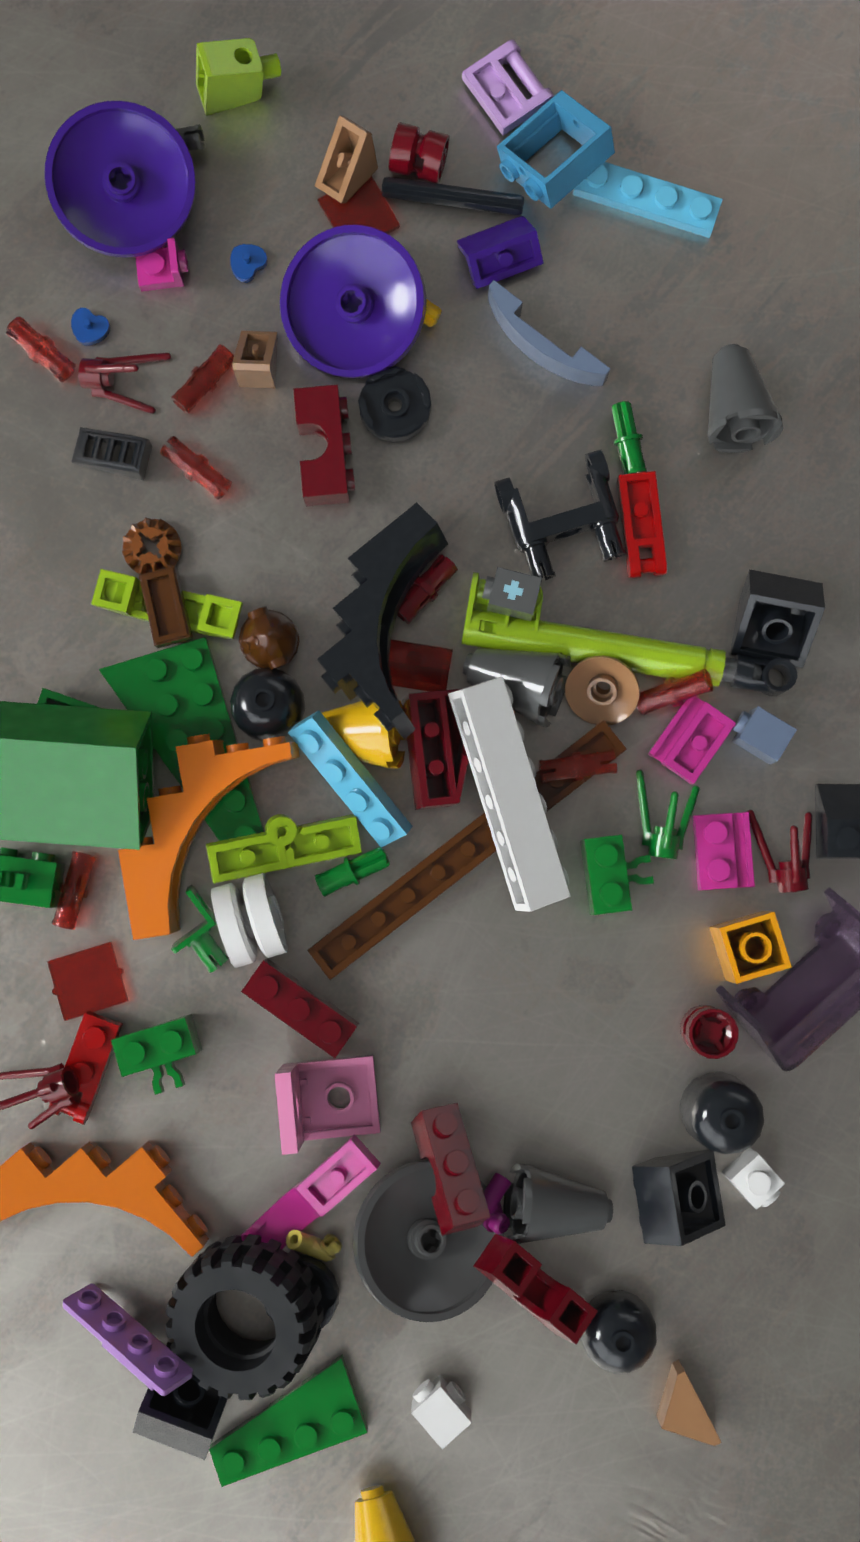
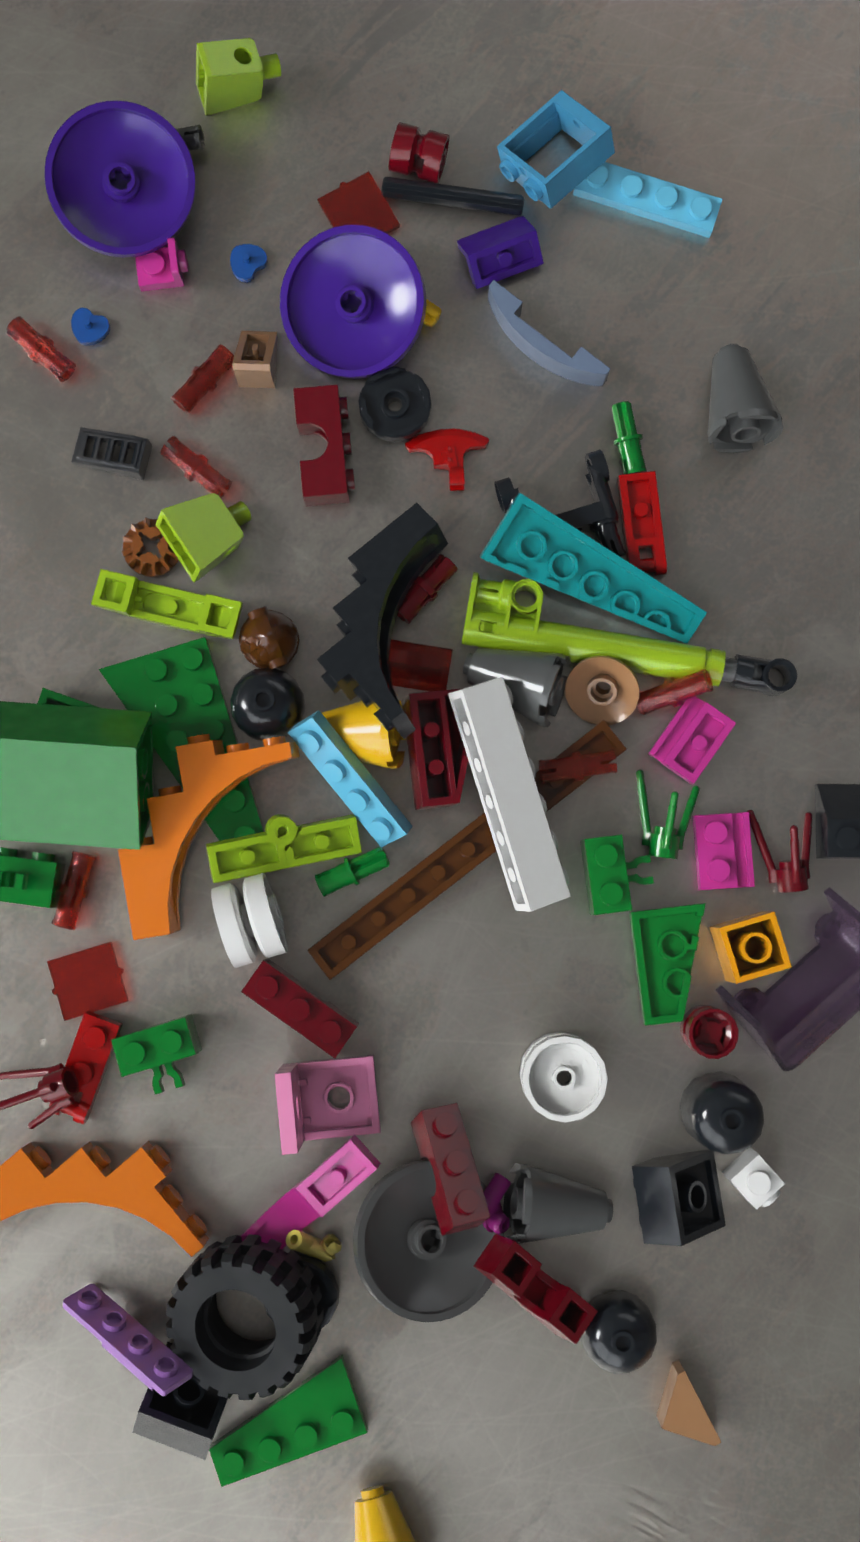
dark red plant [78,353,171,414] -> none
reddish brown tile [139,566,193,648] -> none
green bracket [171,884,229,973] -> none
medium nougat slope [315,115,378,204] -> none
white brick [411,1375,472,1450] -> none
lavender plate [462,40,555,135] -> none
dark grey brick [482,567,542,621] -> none
black slope [730,569,825,668] -> none
sand blue brick [732,706,797,765] -> none
none -> lime torso [155,493,252,583]
none -> red piece [405,428,489,491]
none -> teal wing [479,493,707,644]
none -> white wheel [519,1031,608,1123]
none -> green wing [629,903,706,1026]

